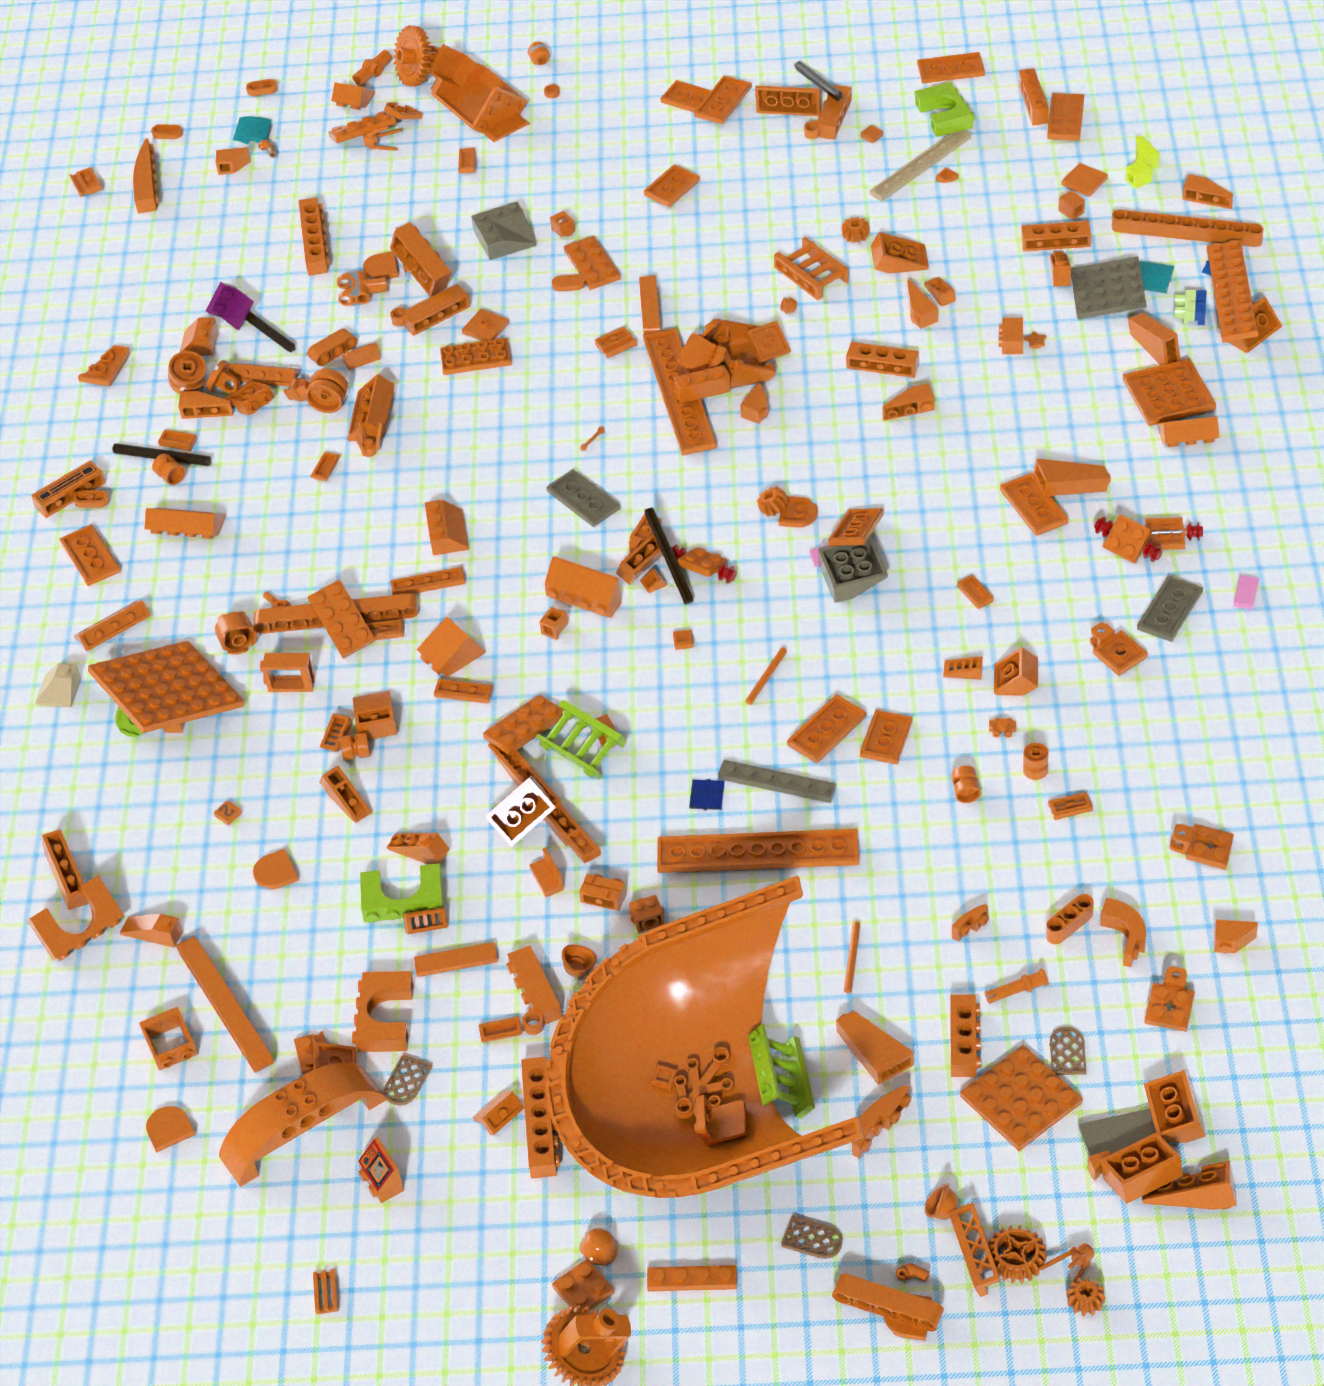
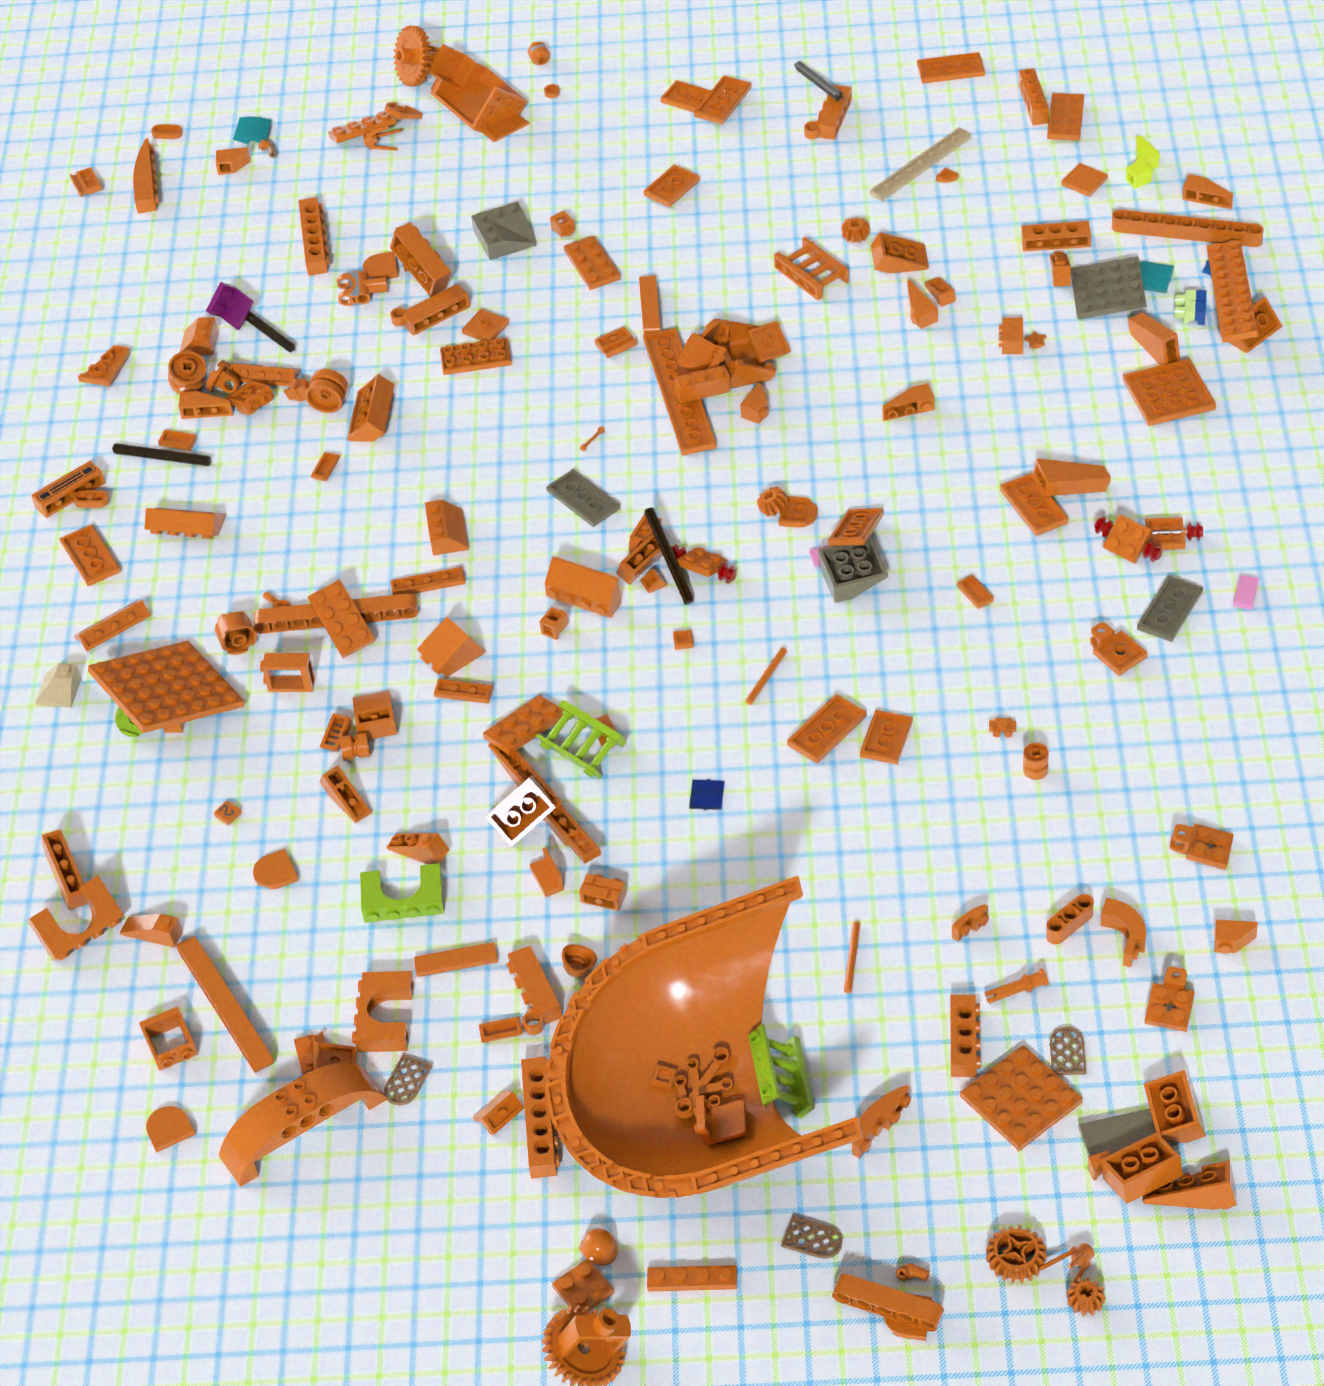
orange wheel [152,454,185,486] -> none
orange plate [246,79,278,97] -> none
orange beam [307,328,357,366] -> none
orange tile [313,1269,338,1315] -> none
orange slope [331,82,375,110] -> none
orange panel [342,342,380,370] -> none
orange piece [352,49,392,86] -> none
orange plant [354,421,382,457] -> none
orange slope [358,1137,404,1203] -> none
orange tile [366,619,404,640] -> none
orange slope [403,907,448,934] -> none
orange plate [458,148,476,174] -> none
orange tile [551,274,586,291] -> none
orange head [629,895,665,933] -> none
orange plate [657,829,859,873] -> none
dark tan plate [718,760,837,803] -> none
orange slope [755,85,823,116] -> none
orange plate [780,297,797,314] -> none
orange slope [836,1010,914,1085] -> none
orange brick [846,342,919,378] -> none
orange tile [860,125,883,144] -> none
lime arch [914,82,975,137] -> none
orange helmet [925,1183,958,1220] -> none
orange slope [943,657,983,680] -> none
orange fence [948,1202,1001,1297] -> none
orange wheel [951,765,981,803] -> none
orange slope [994,647,1038,696] -> none
orange tile [1048,792,1093,820] -> none
orange brick [1058,190,1085,220] -> none
orange slope [1157,416,1219,447] -> none

